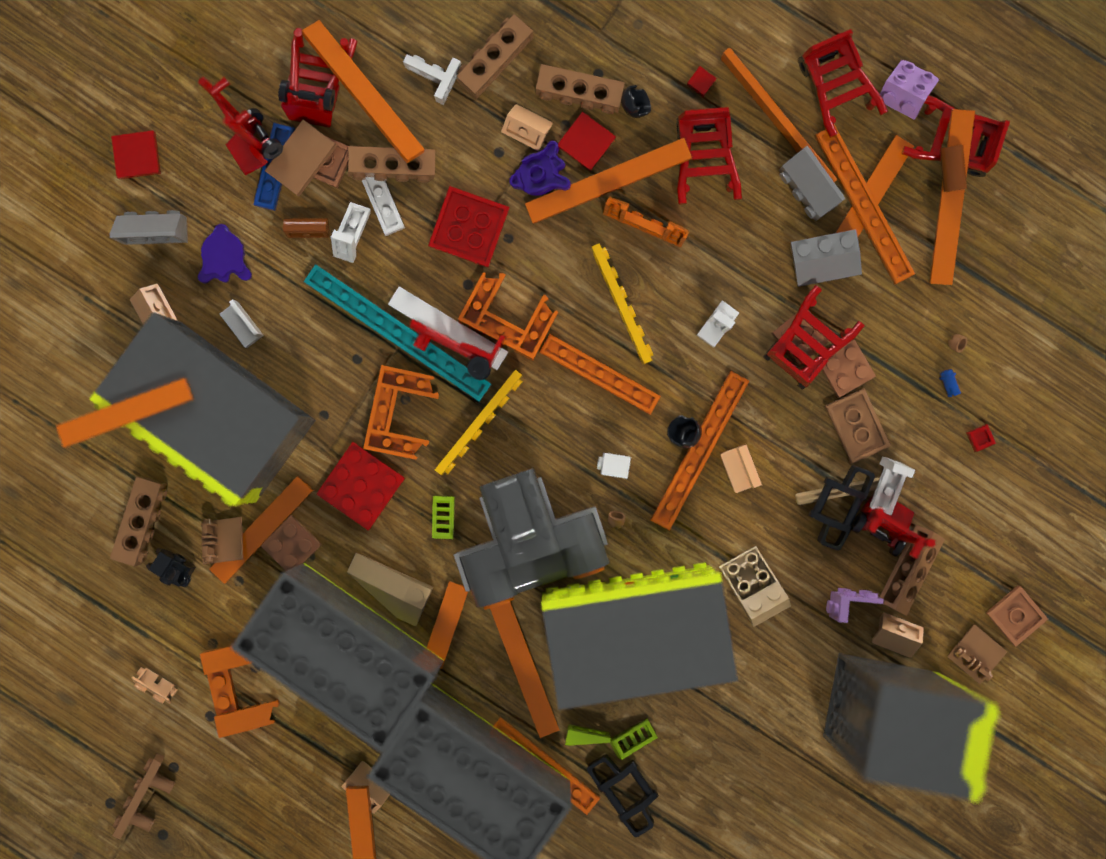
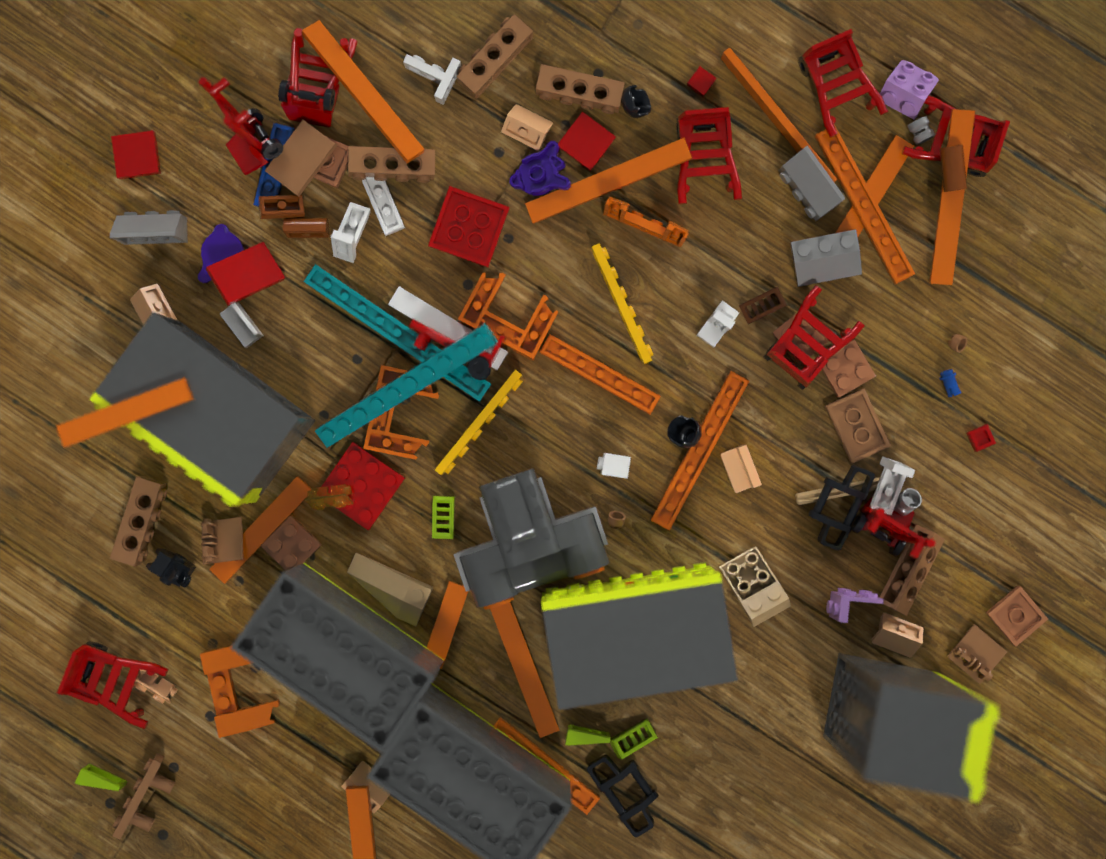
none -> red hand [57,641,169,729]
none -> lime slope [75,764,127,791]
none -> red tile [206,242,285,306]
none -> dark orange brick [258,195,305,219]
none -> clear yellow hinge [305,484,353,510]
none -> teal plate [315,323,498,448]
none -> reddish brown slope [739,286,787,324]
none -> light grey wheel [894,488,922,515]
none -> light grey wheel [907,116,935,145]

